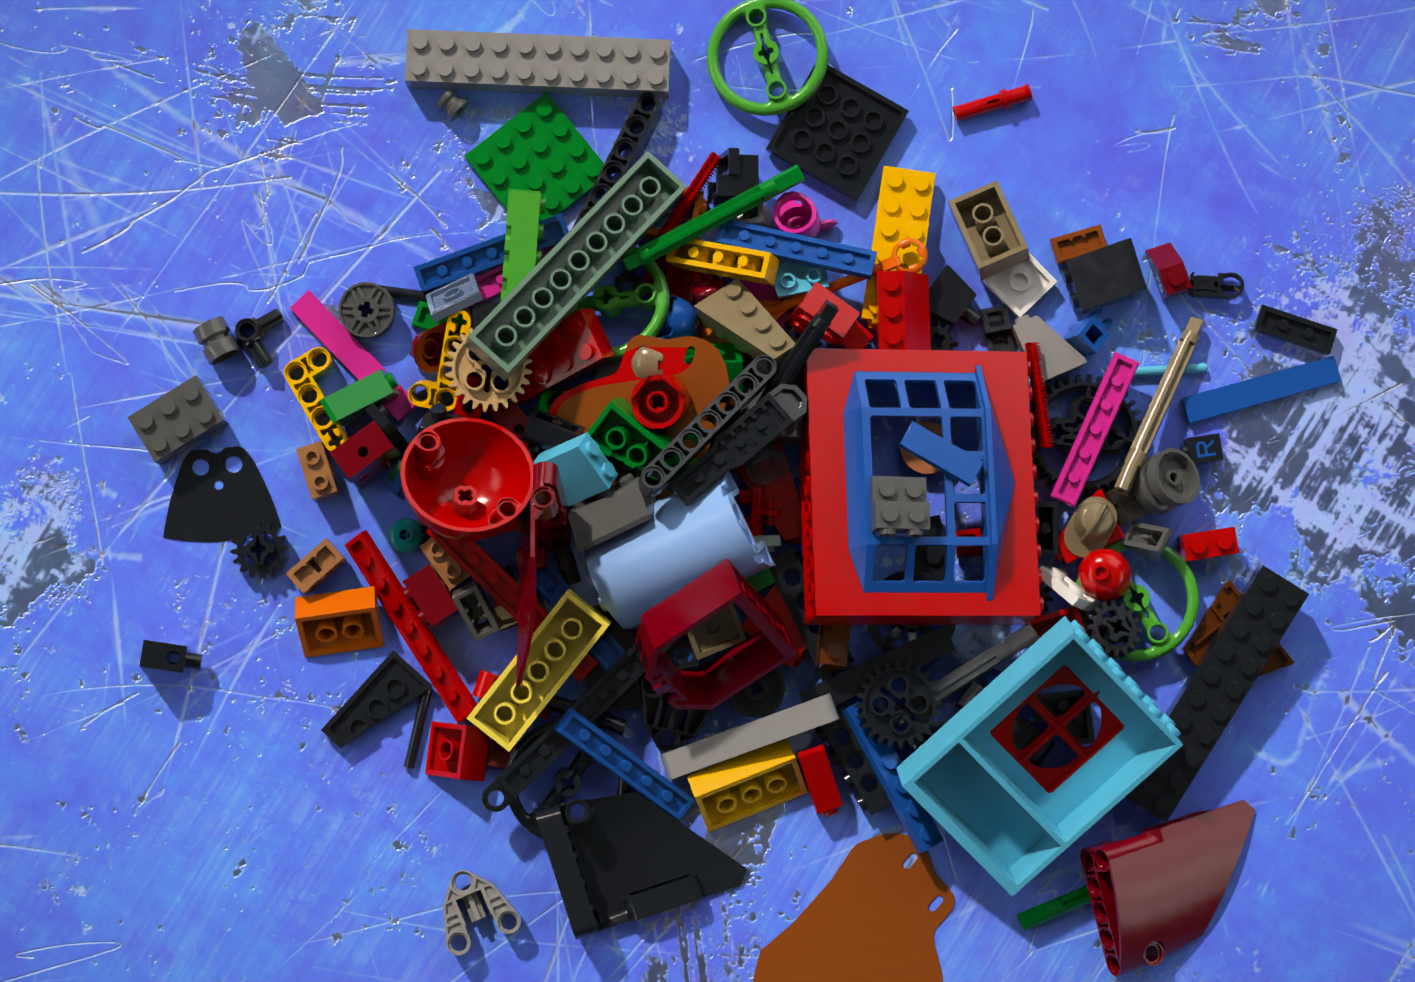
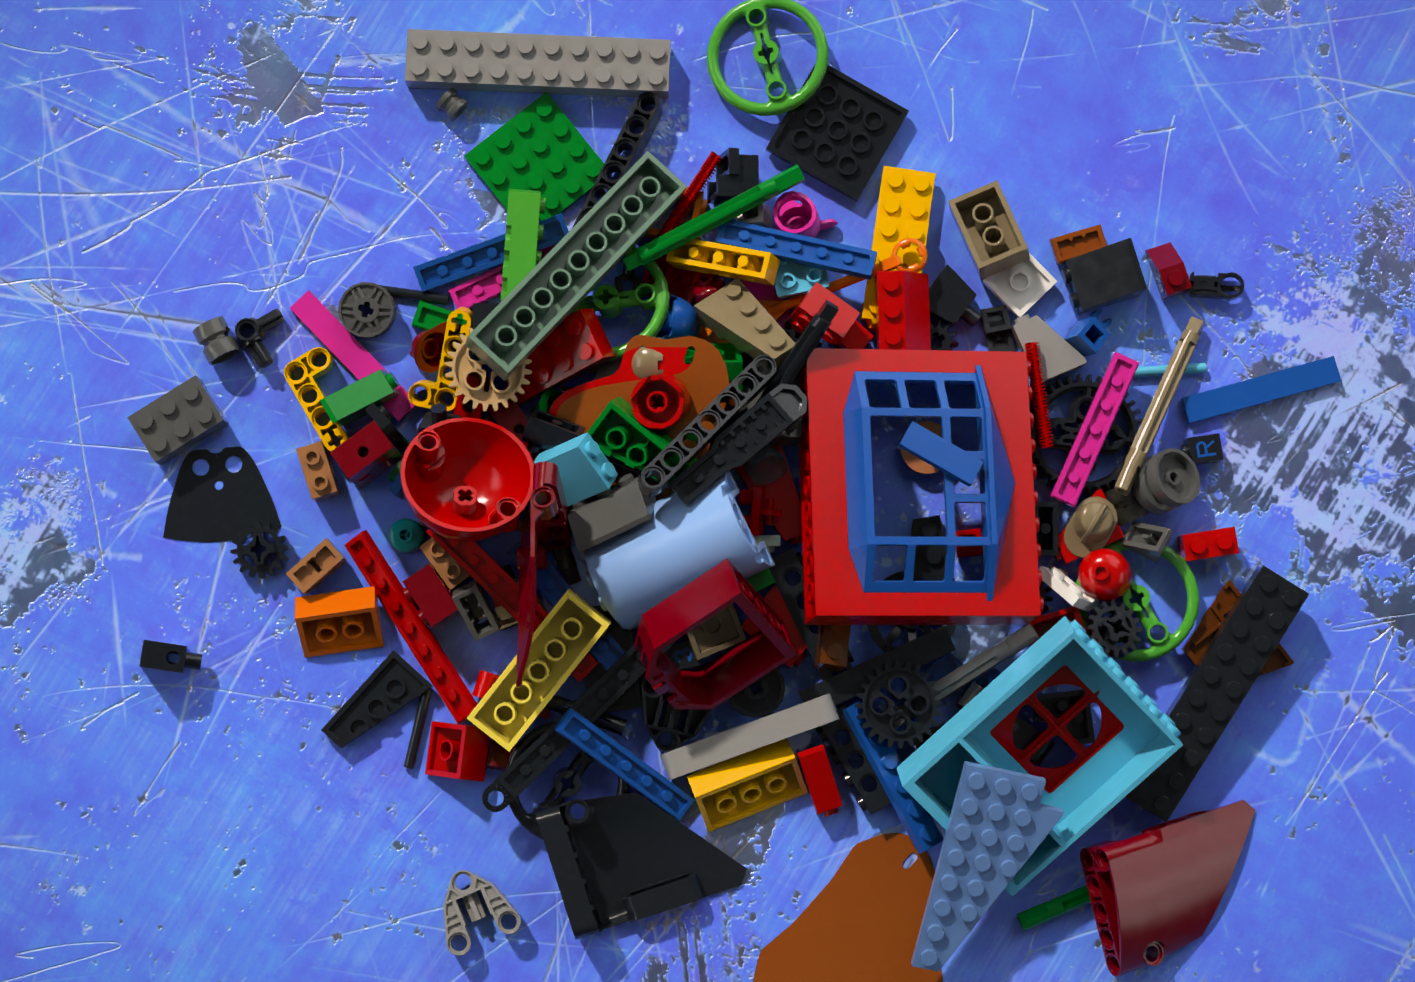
sand blue tile [426,273,483,322] -> none
dark grey plate [870,476,930,538] -> none
red pin [952,84,1033,122] -> none
black plate [1252,304,1338,356] -> none
none -> medium blue wing [911,761,1064,972]

